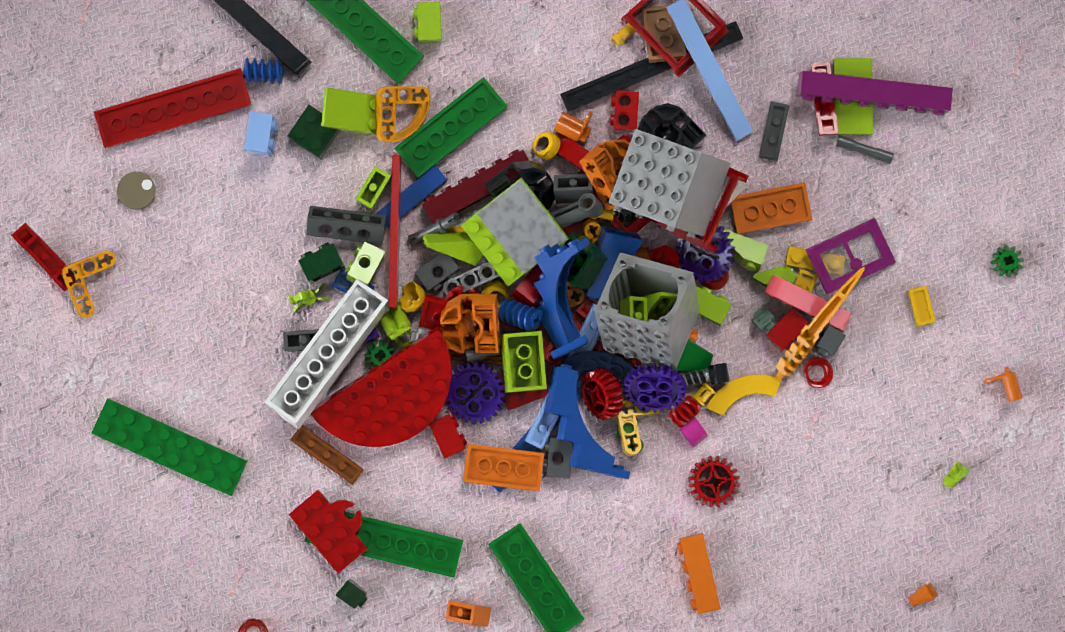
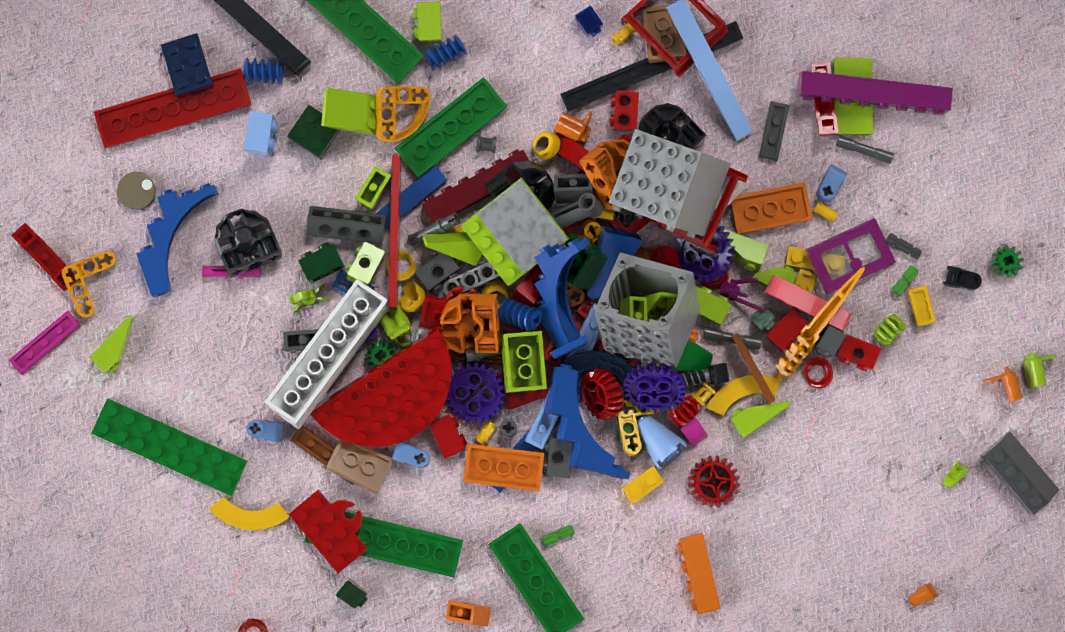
none -> dark pink tile [9,310,81,375]
none -> lime slope [89,316,134,374]
none -> blue arch [136,183,219,298]
none -> dark blue plate [161,33,213,98]
none -> dark pink pin [202,265,261,279]
none -> yellow tile [209,497,290,530]
none -> black connector [214,209,282,278]
none -> medium blue piece [246,420,285,442]
none -> medium nougat plate [325,439,394,494]
none -> yellow piece [386,250,416,281]
none -> medium blue piece [391,442,430,467]
none -> blue piece [425,35,468,71]
none -> yellow pin [475,421,498,446]
none -> dark grey bush [476,135,497,154]
none -> dark grey bush [500,419,517,437]
none -> bright green piece [542,525,575,546]
none -> clear blue brick [574,5,603,37]
none -> yellow brick [621,466,664,504]
none -> light blue cone [637,416,687,469]
none -> dark grey piece [703,327,762,350]
none -> magenta plant [720,278,764,312]
none -> lime slope [730,401,791,438]
none -> dark orange tile [731,333,775,404]
none -> yellow pin [813,201,839,223]
none -> medium blue piece [816,164,848,202]
none -> red brick [835,334,881,372]
none -> lime gear [874,314,906,347]
none -> dark grey axle [886,233,922,259]
none -> bright green piece [892,265,919,296]
none -> black piece [943,266,982,291]
none -> dark grey slope [980,431,1059,515]
none -> lime piece [1023,352,1057,388]

